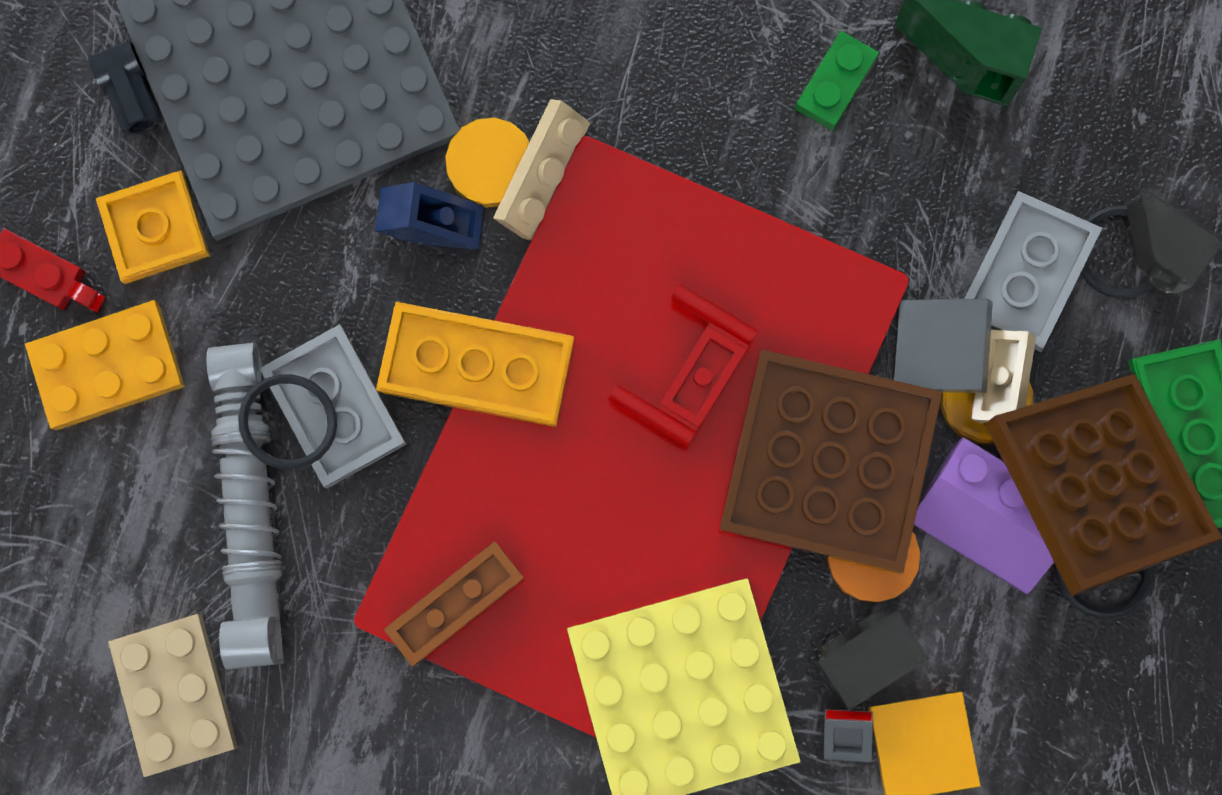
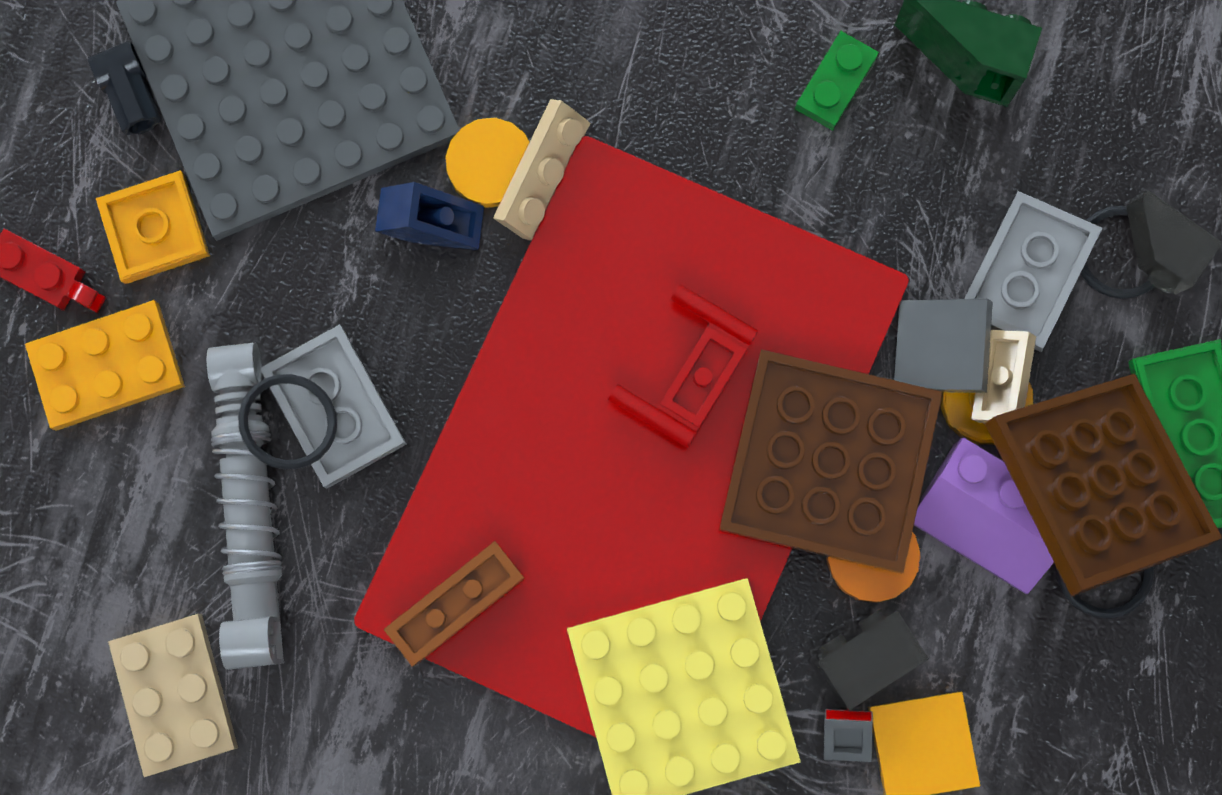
light orange tile [376,302,575,427] -> none

